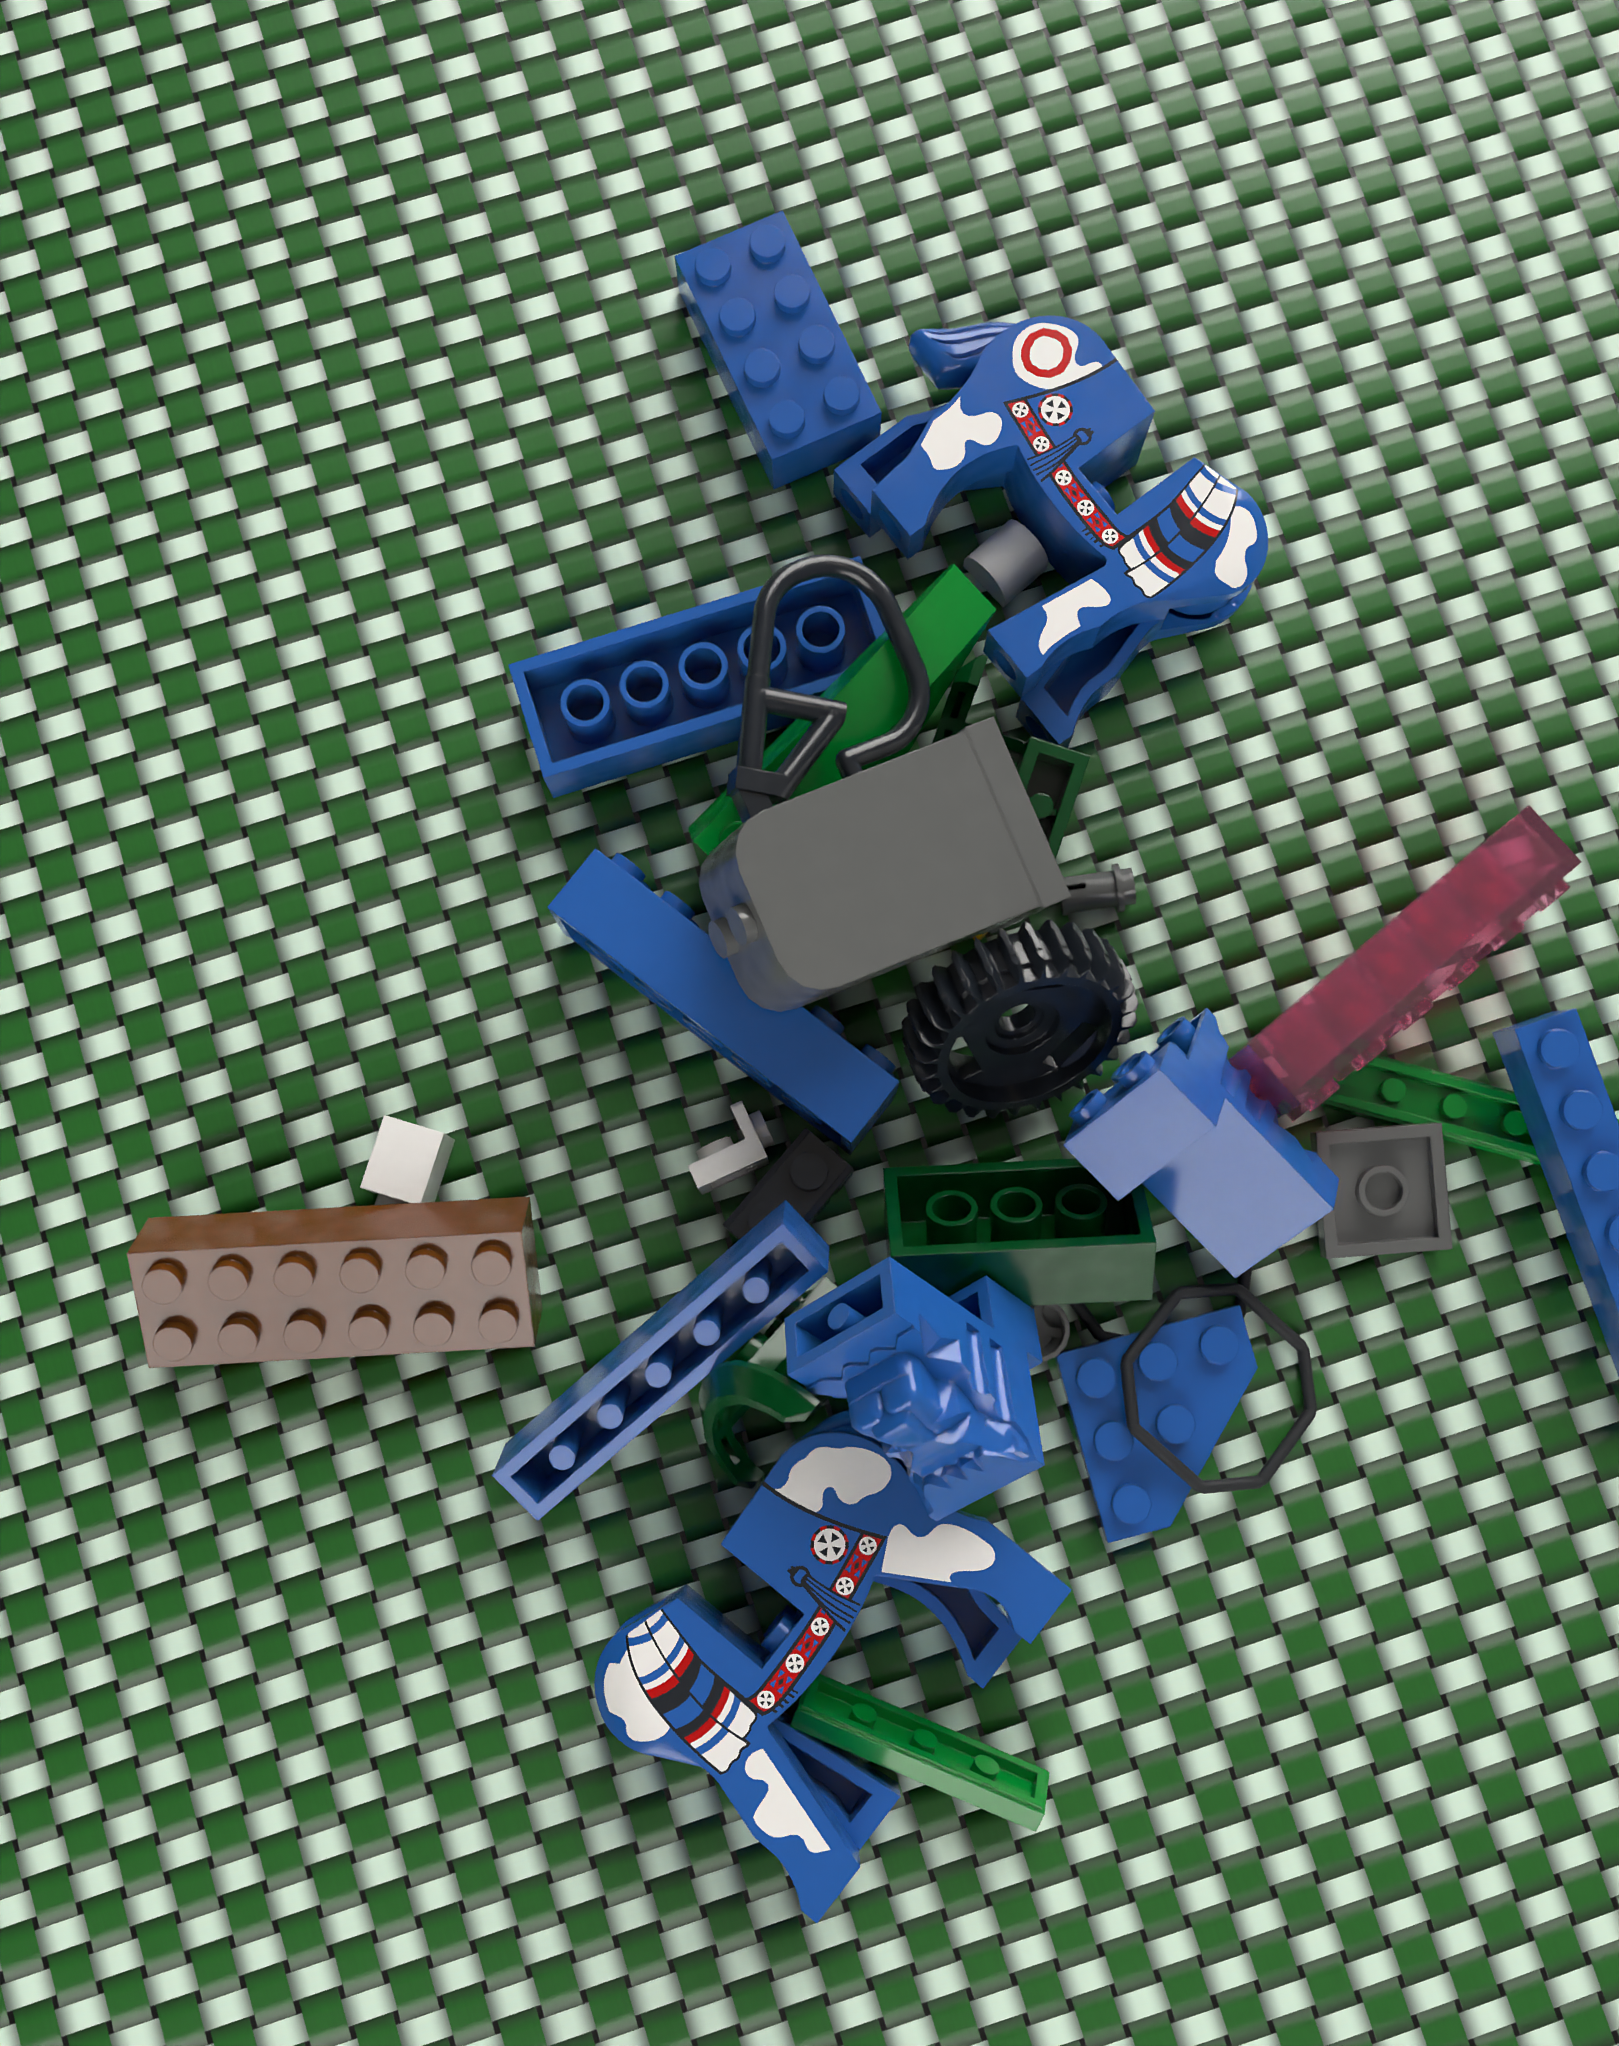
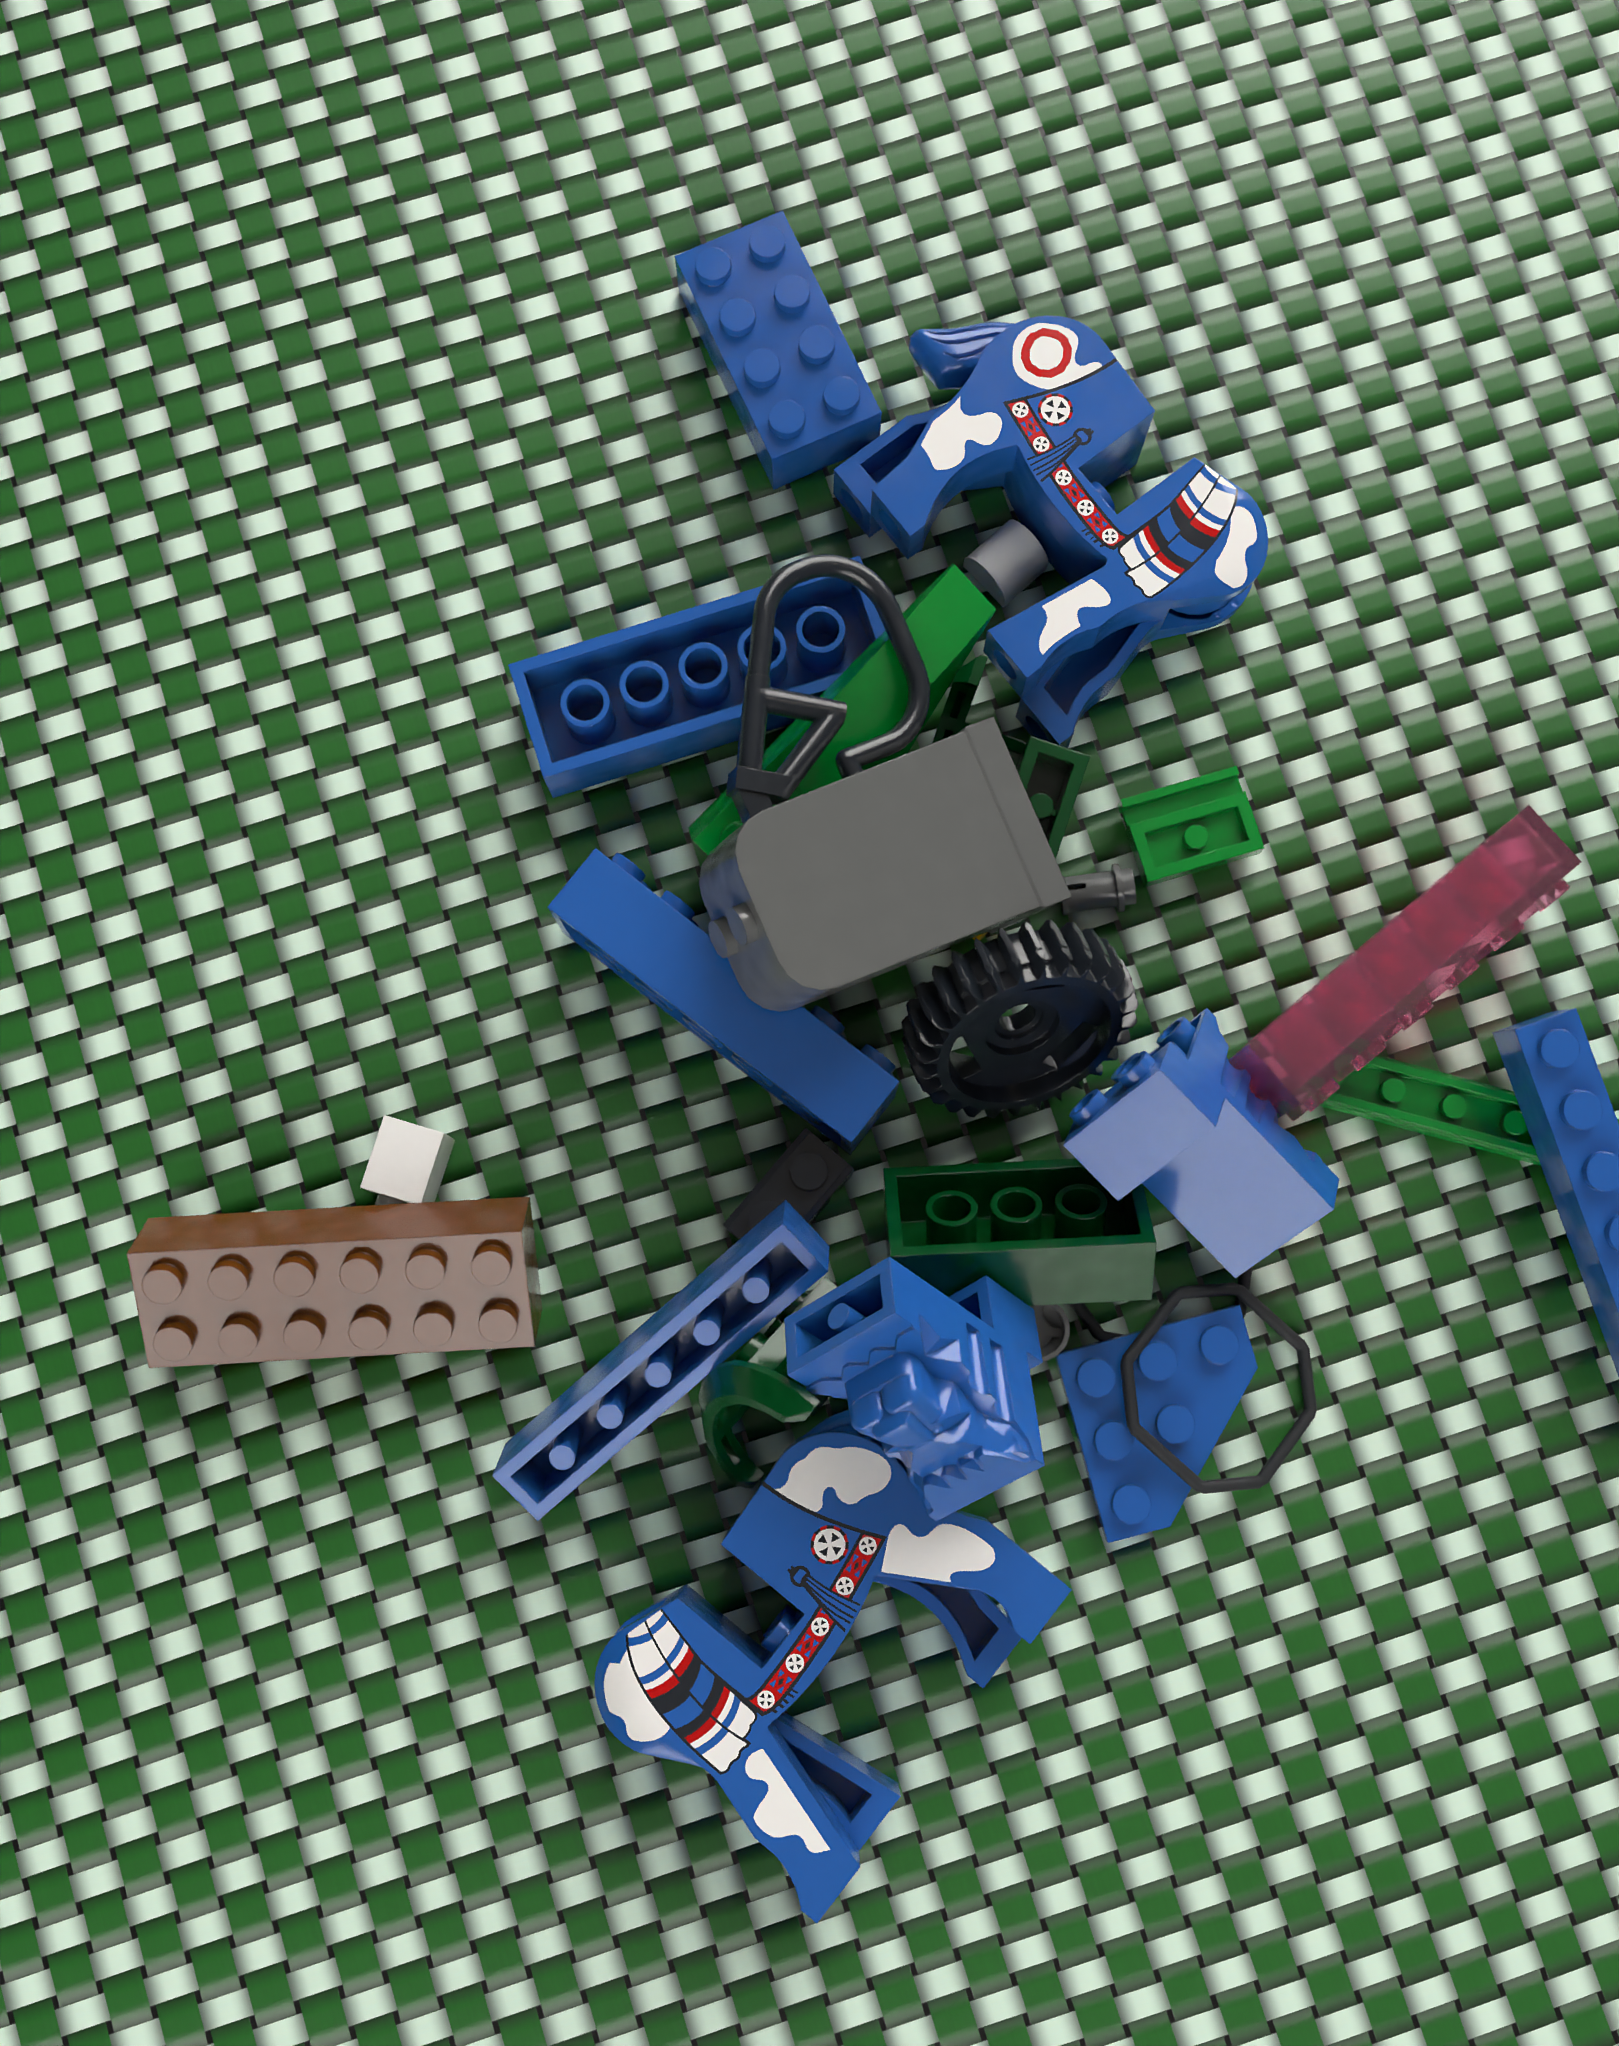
white bracket [688,1101,775,1195] -> none
green tile [790,1674,1050,1832] -> none
dark grey plate [1310,1122,1452,1259] -> none
none -> green plate [1117,766,1264,887]

